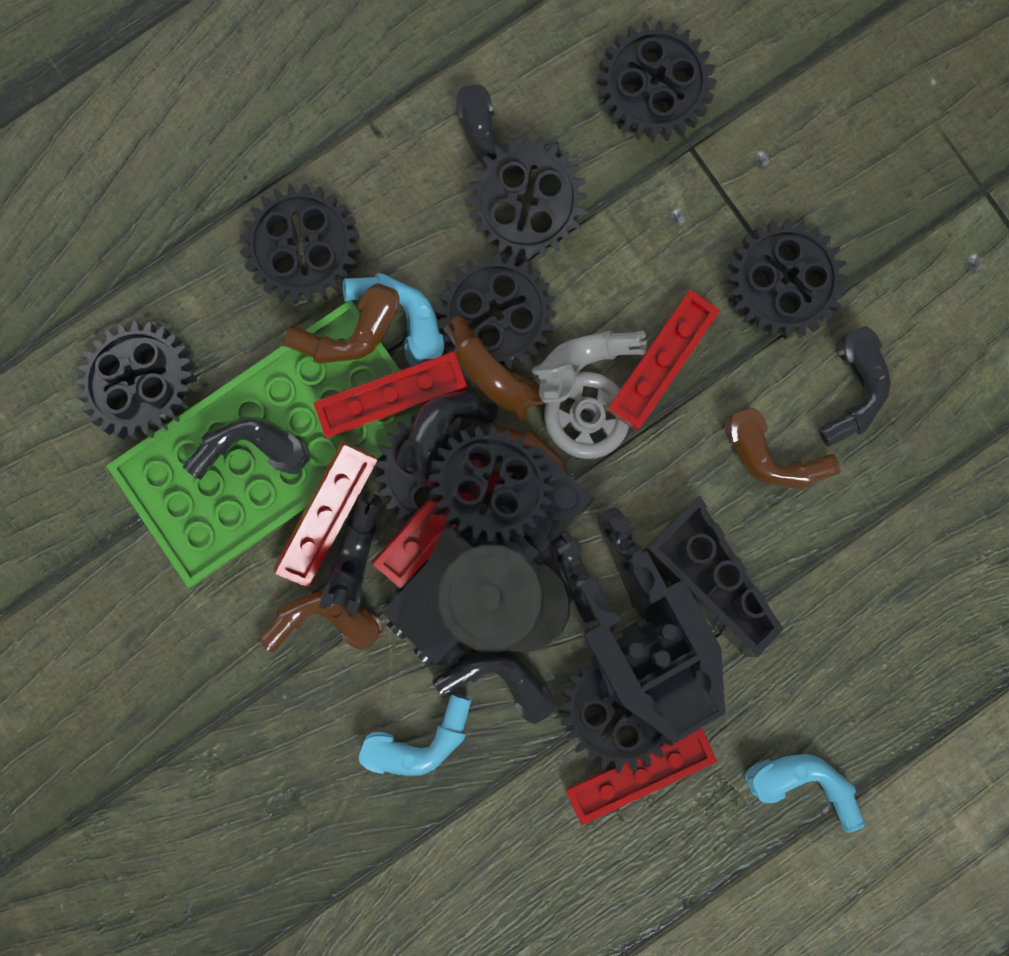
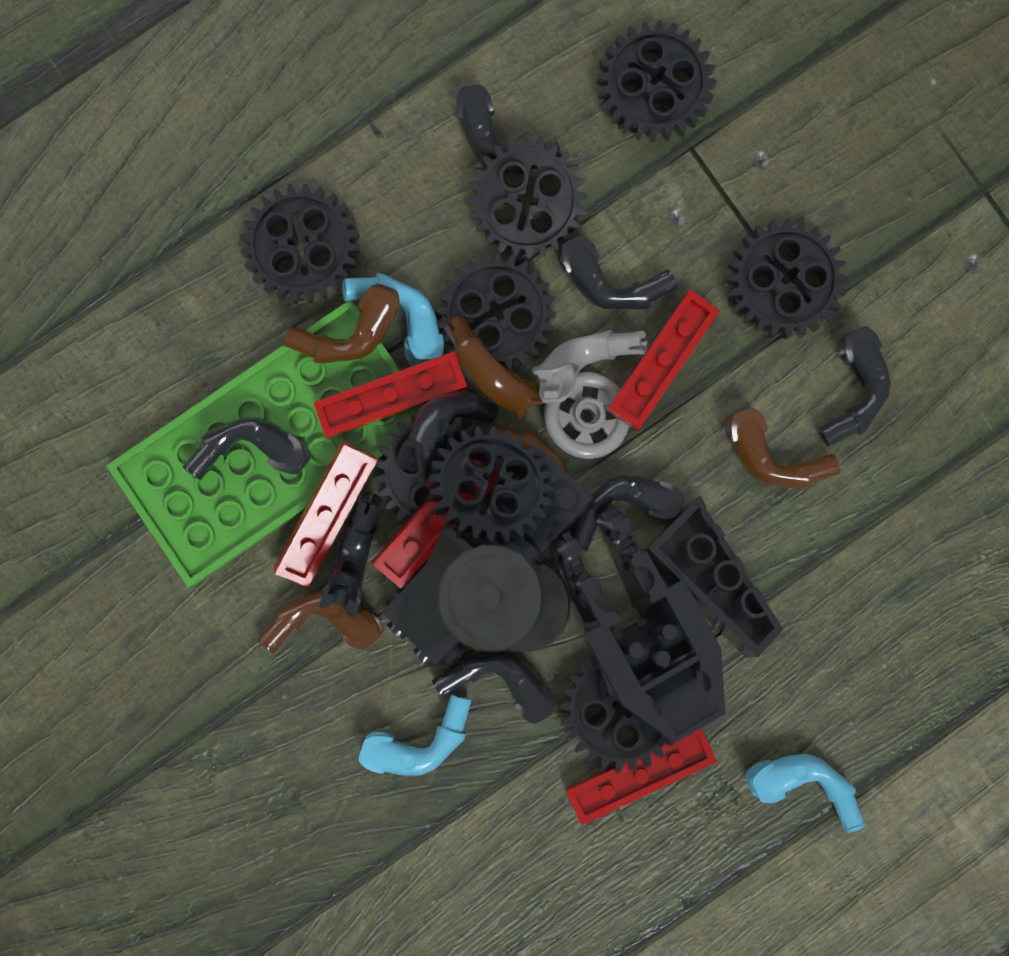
black gear [75,321,197,441] -> none
none -> black piece [559,235,678,310]
none -> black piece [571,475,684,552]

